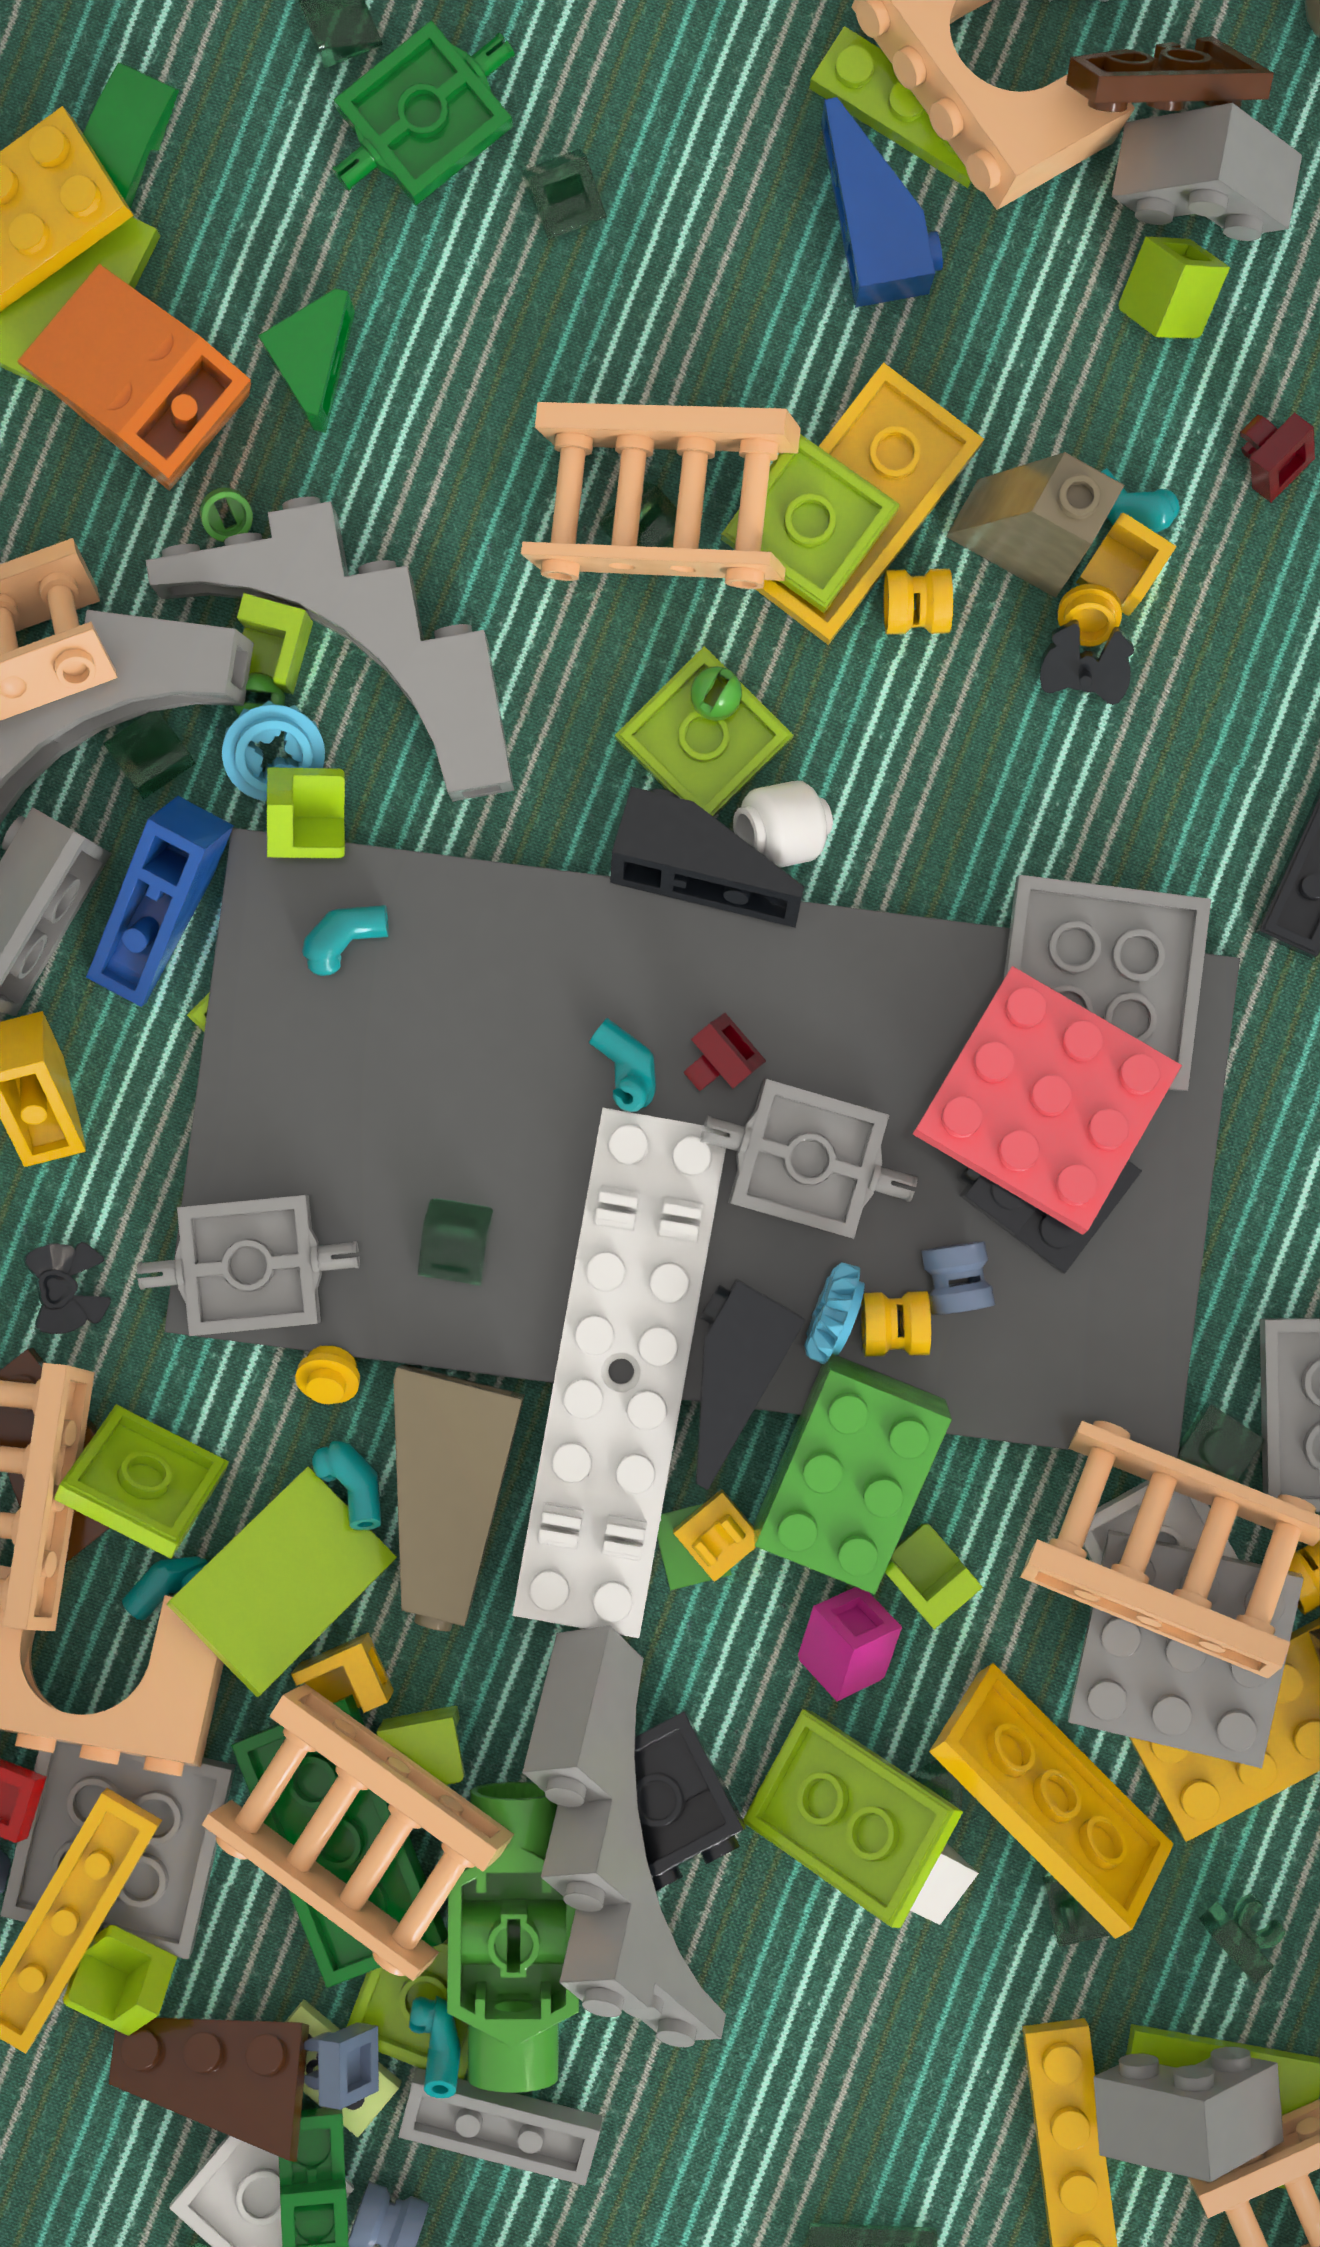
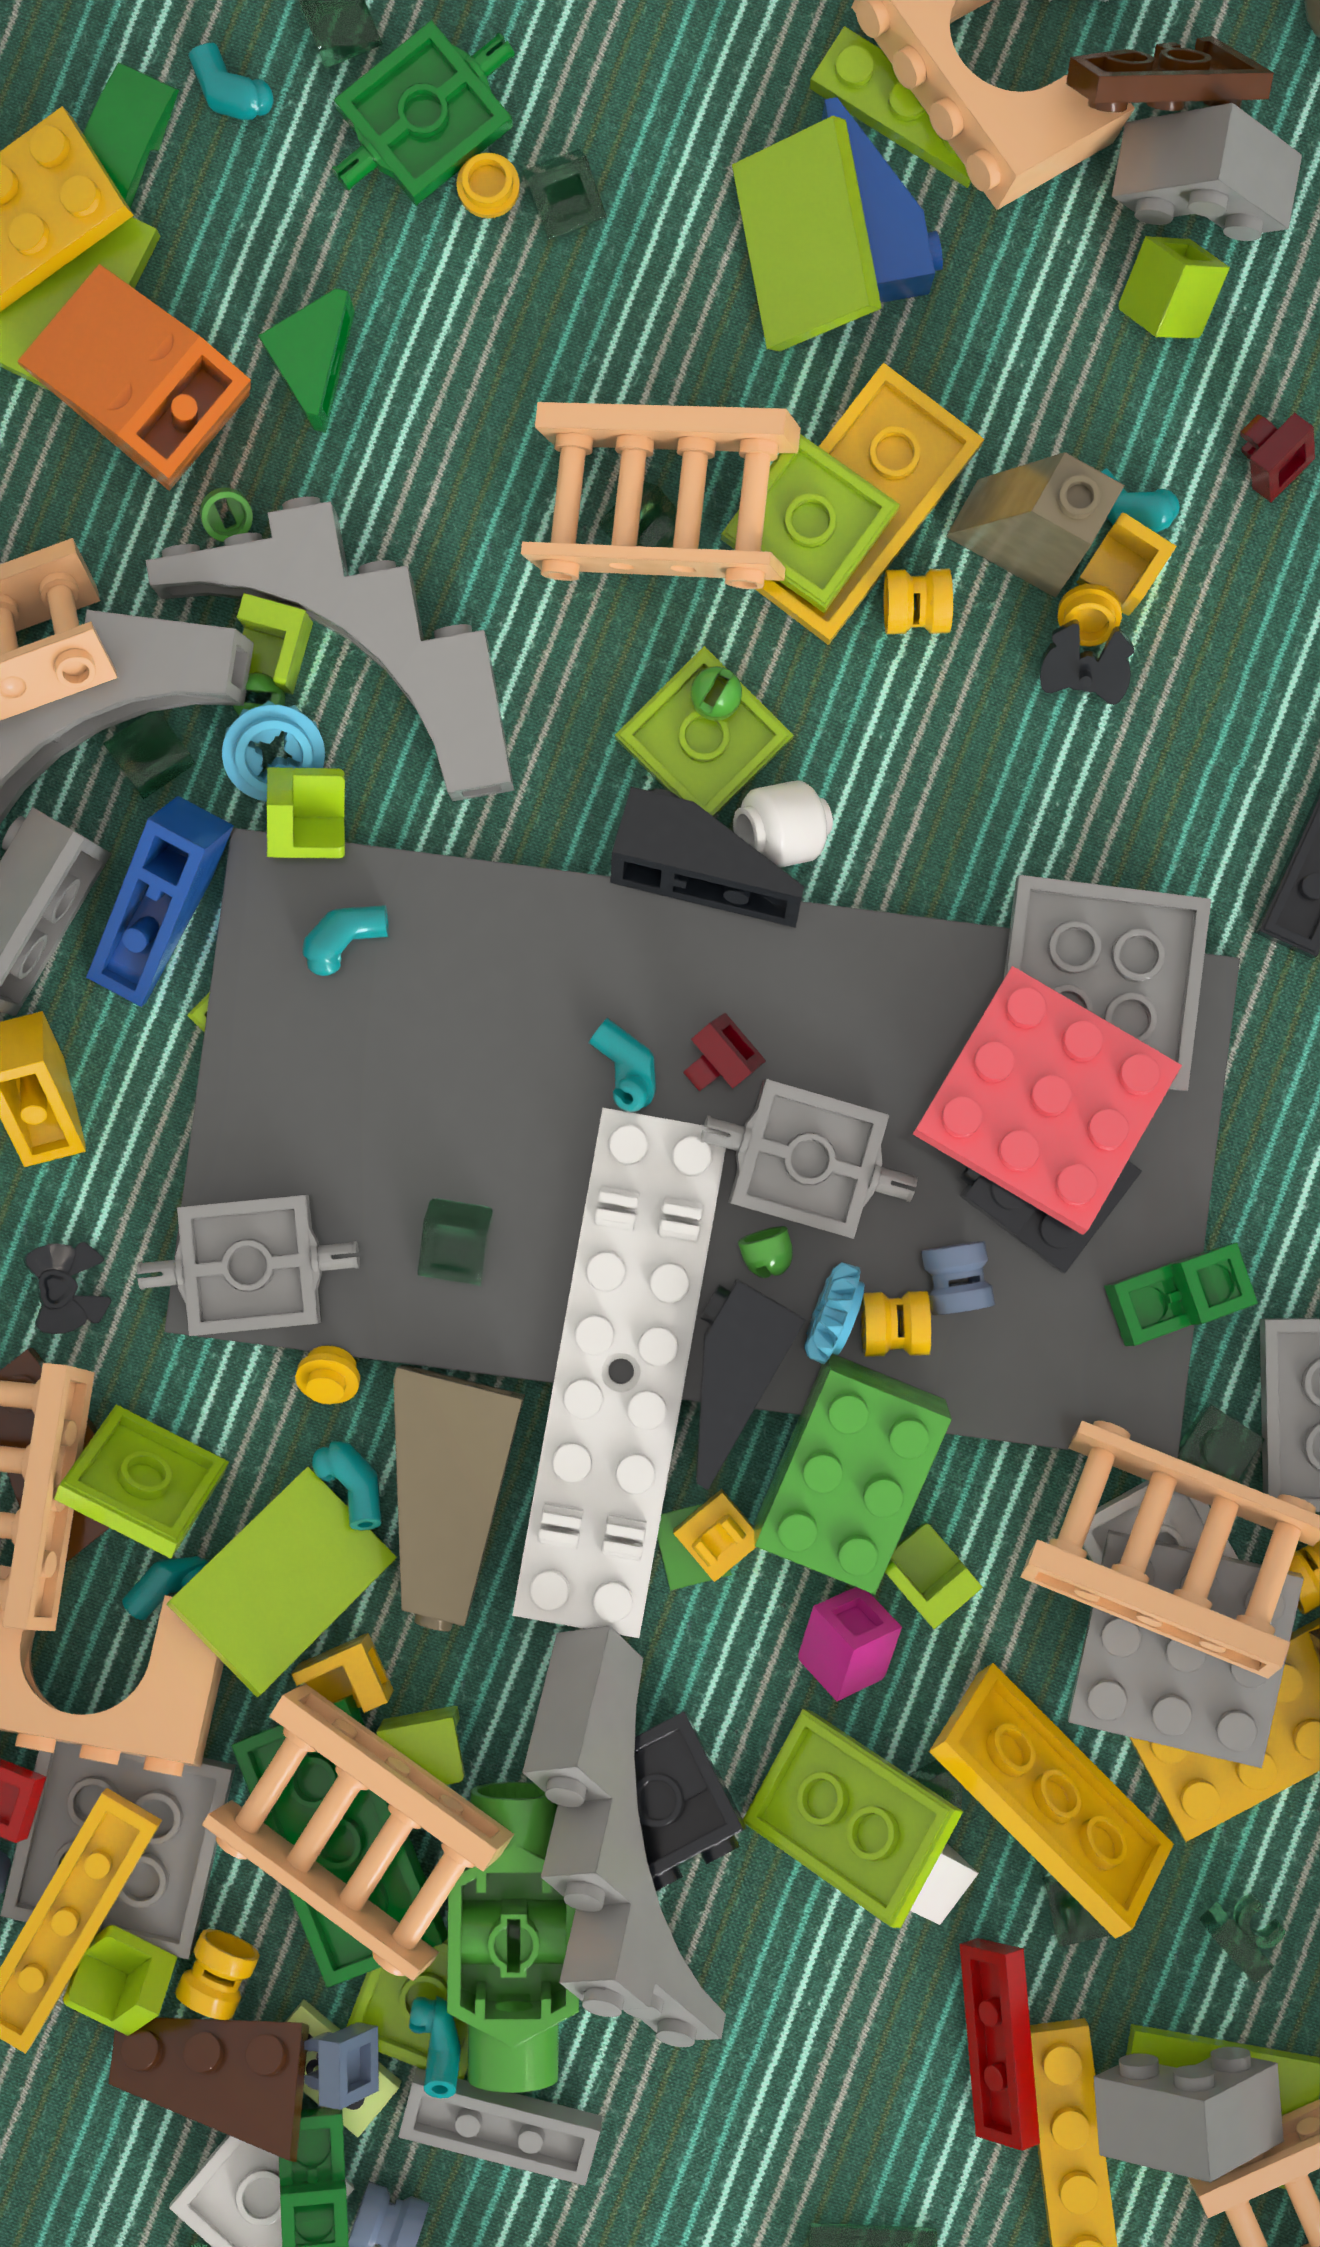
none -> yellow wheel [174,1929,260,2020]
none -> teal arm [188,43,274,120]
none -> yellow plate [456,153,520,218]
none -> lime tile [732,116,882,352]
none -> bright green hinge [738,1226,793,1278]
none -> red plate [959,1938,1040,2151]
none -> green slope [1104,1242,1258,1346]

